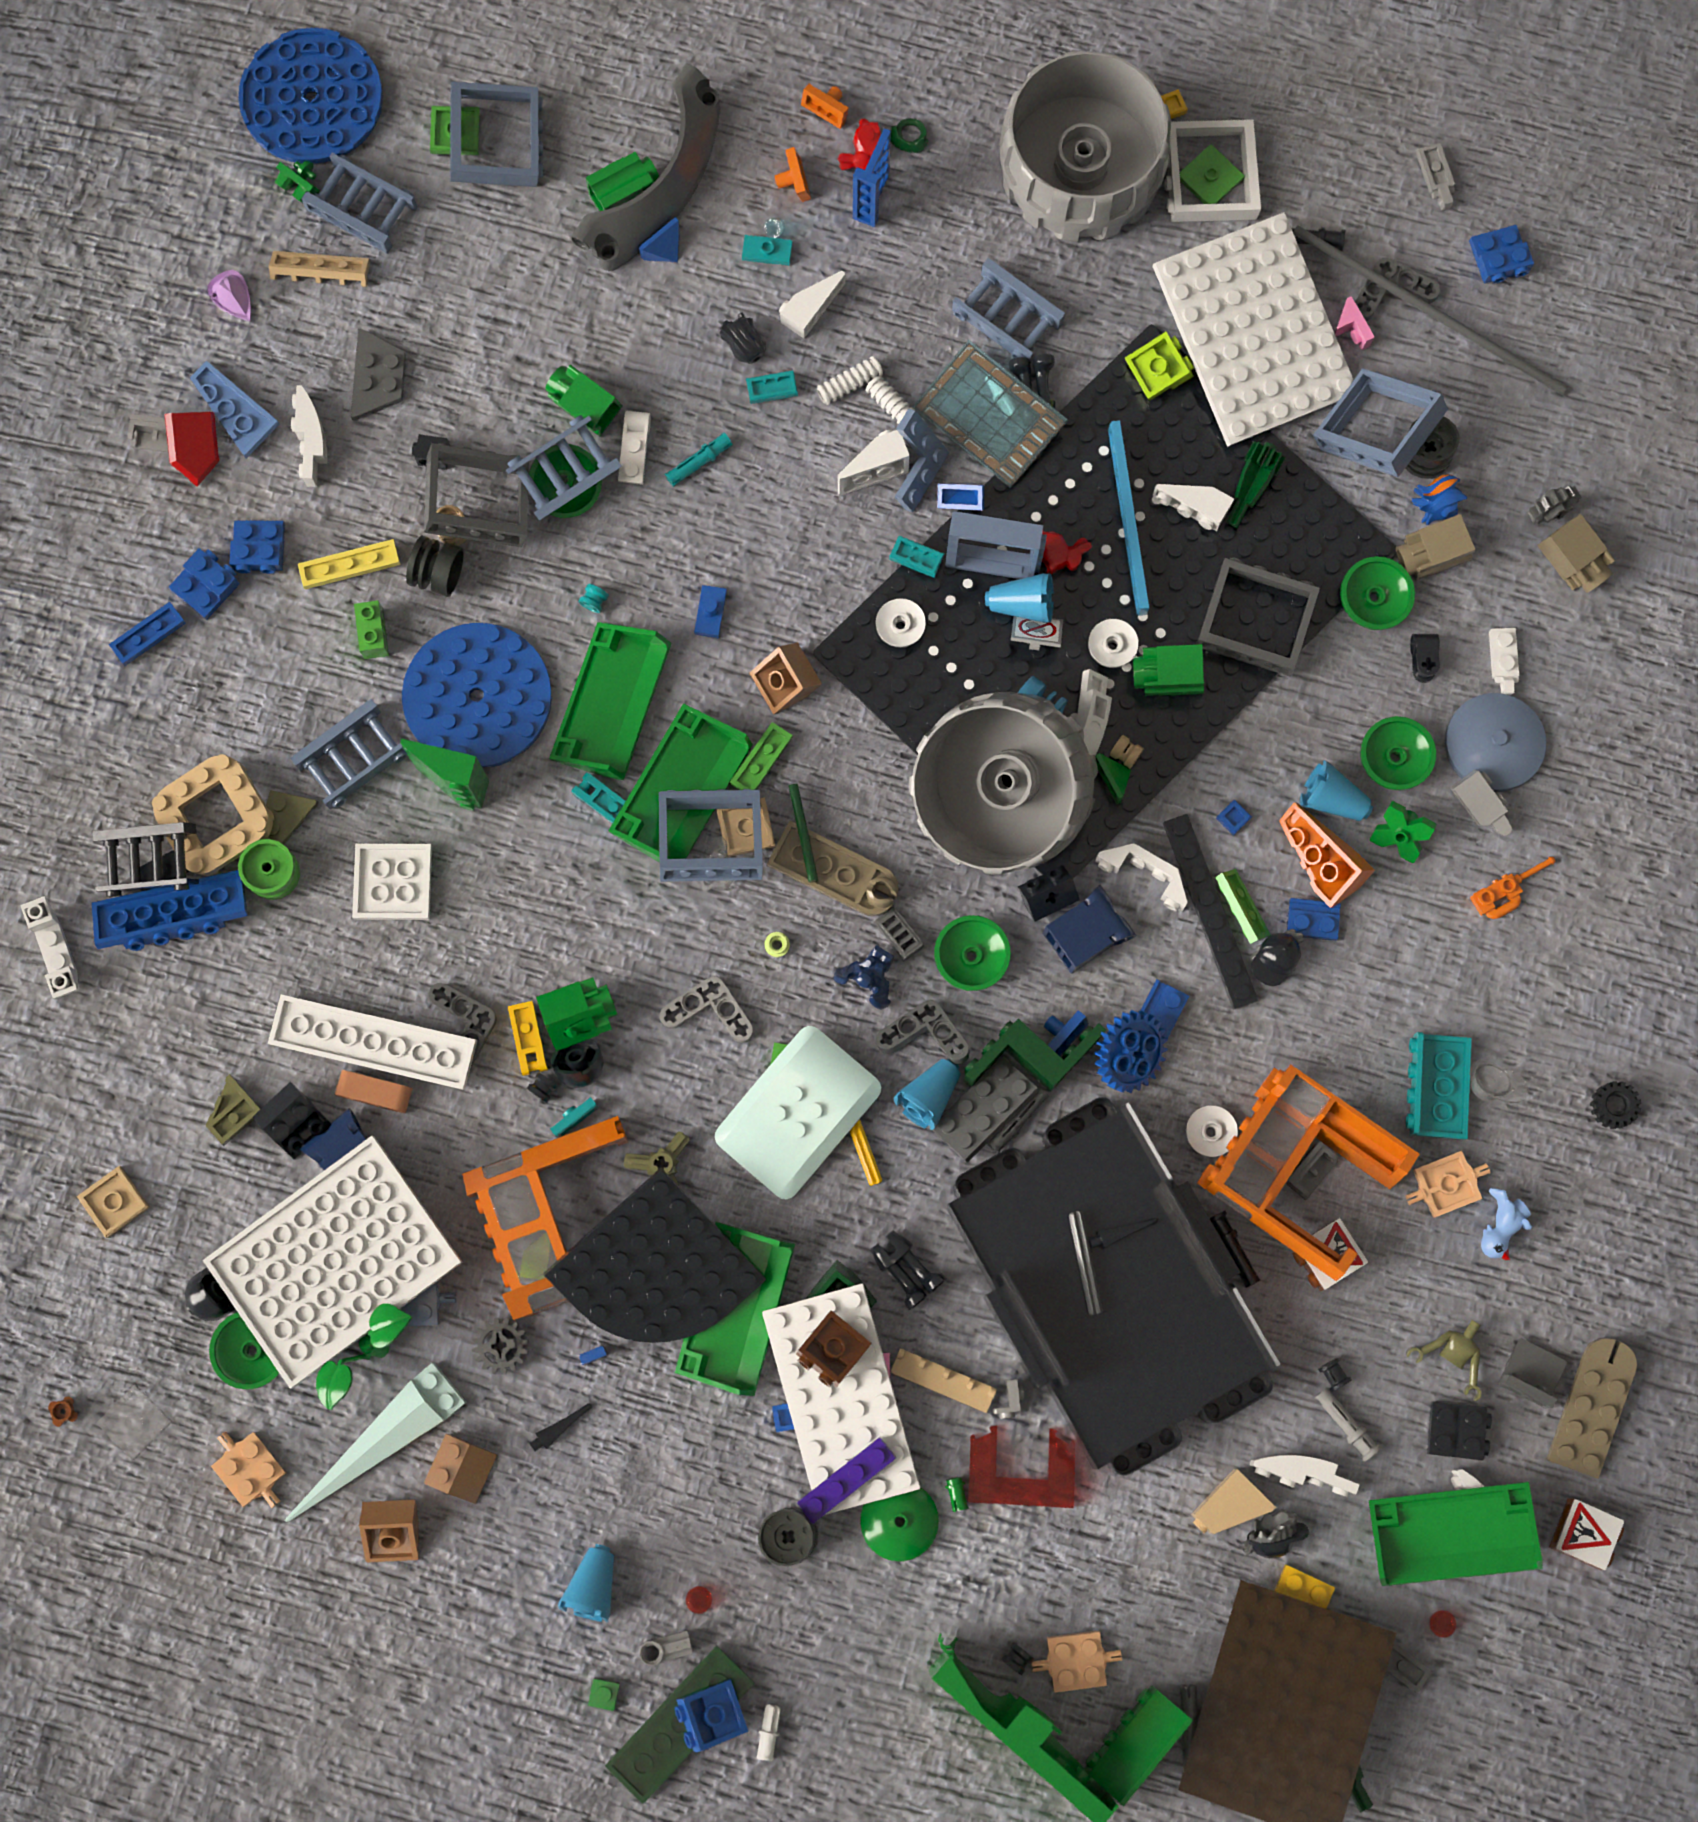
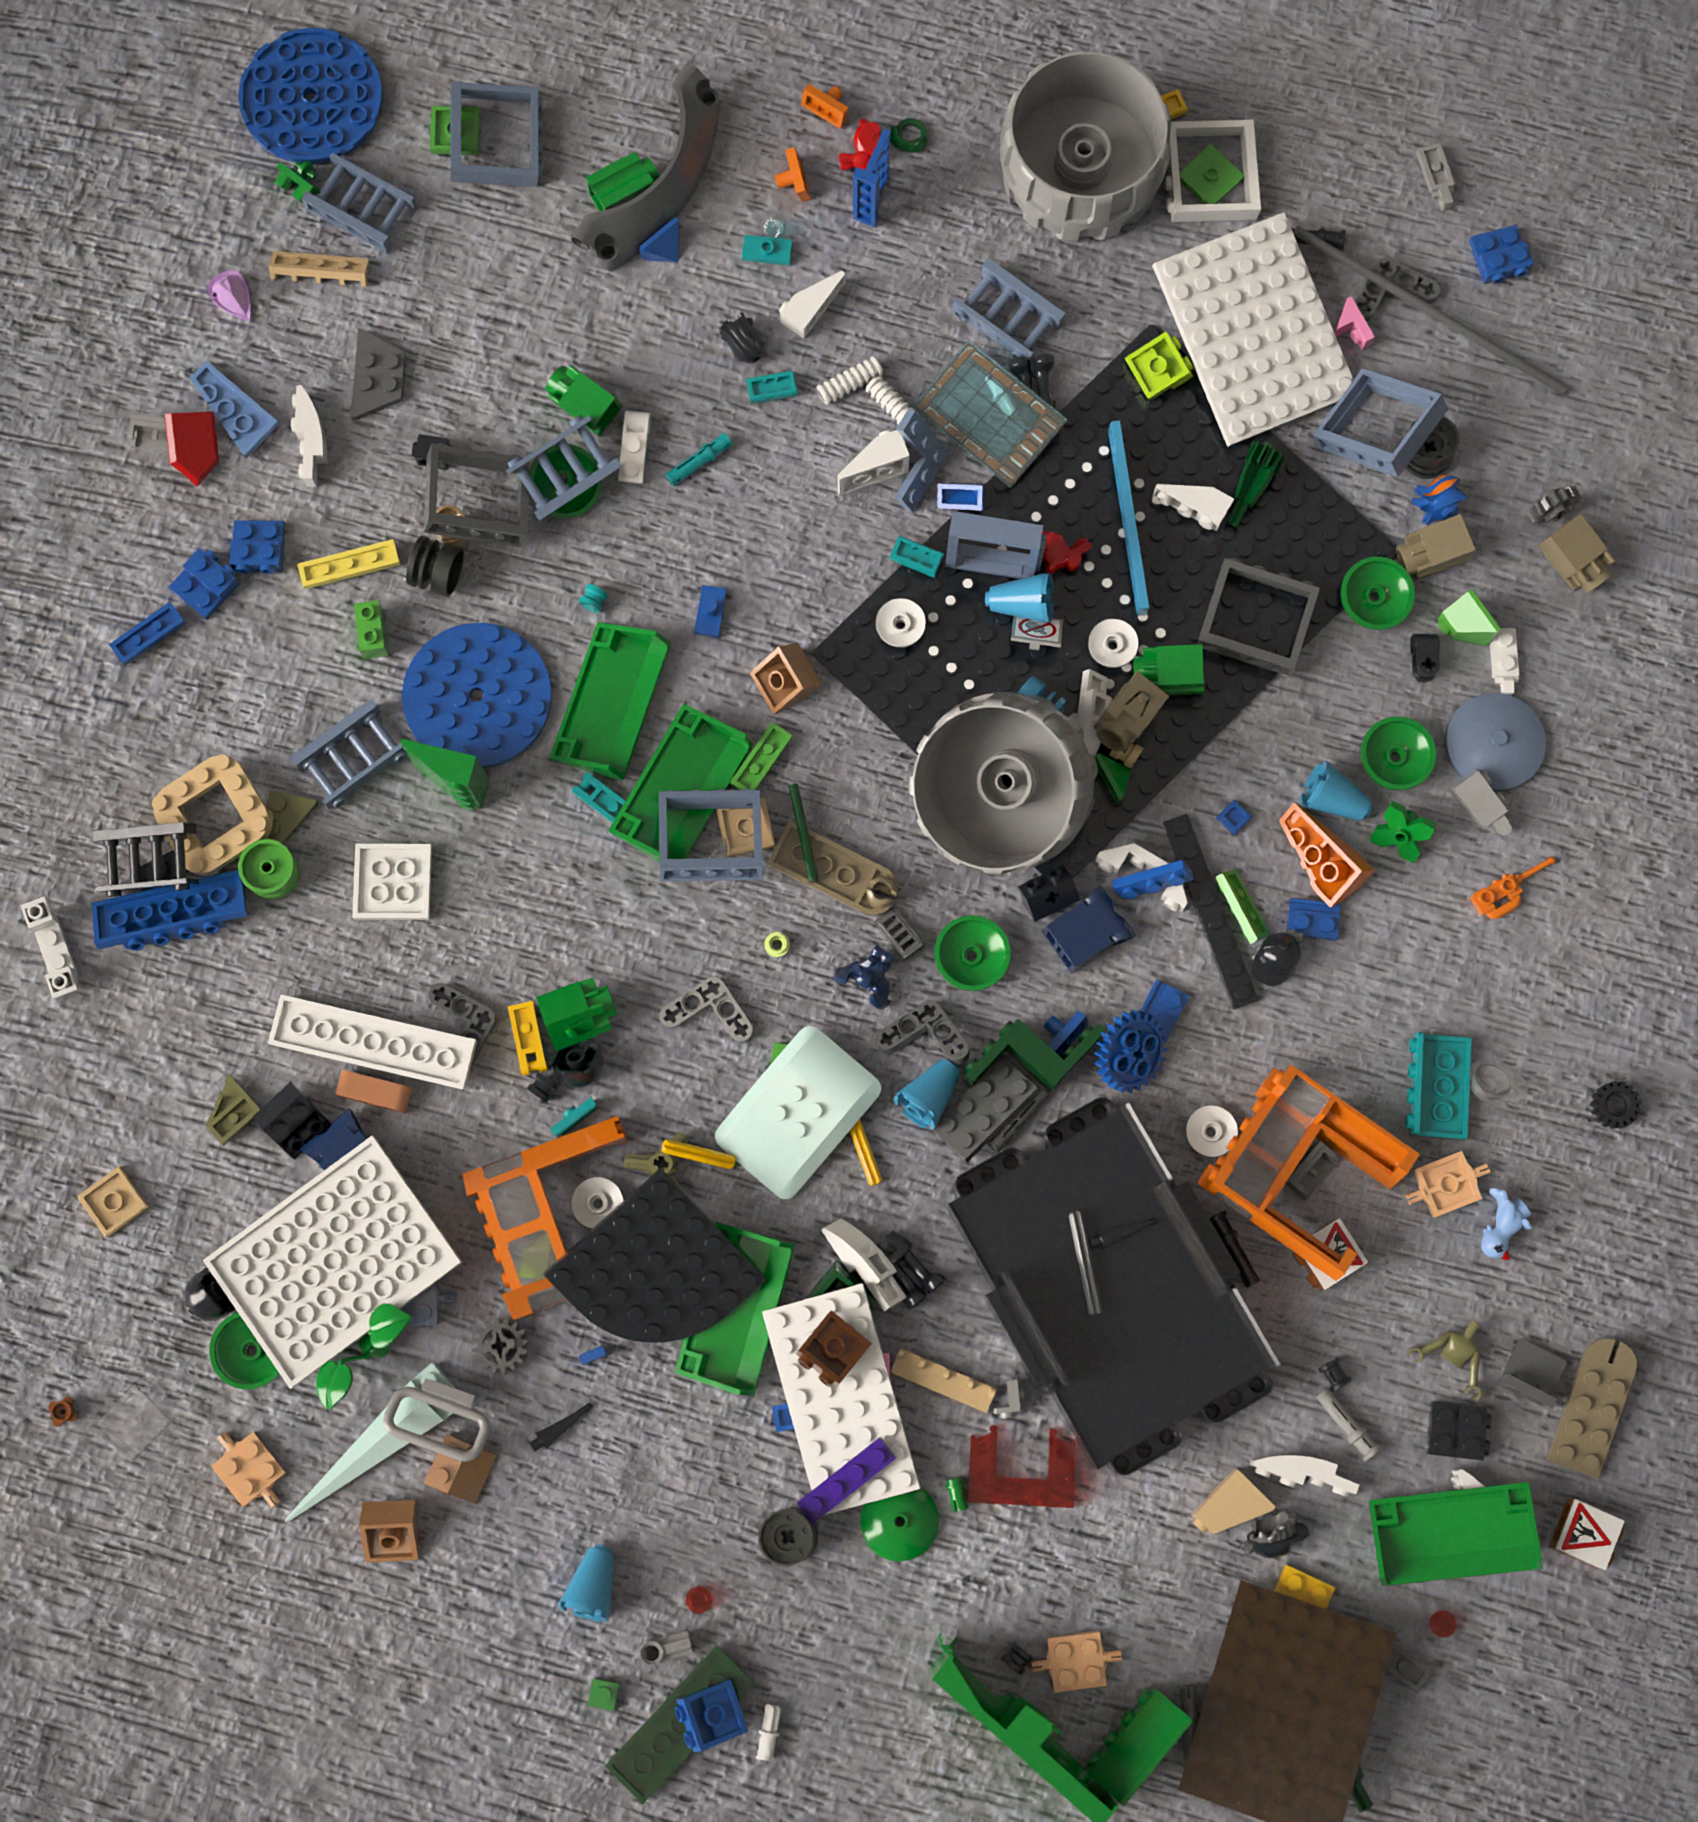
none -> light grey bar [383,1378,491,1462]
none -> white dish [572,1177,623,1229]
none -> yellow axle [661,1139,736,1169]
none -> white slope [821,1219,907,1312]
none -> dark tan piece [1093,671,1169,752]
none -> blue plate [1113,860,1193,900]
none -> slope [1437,589,1501,646]

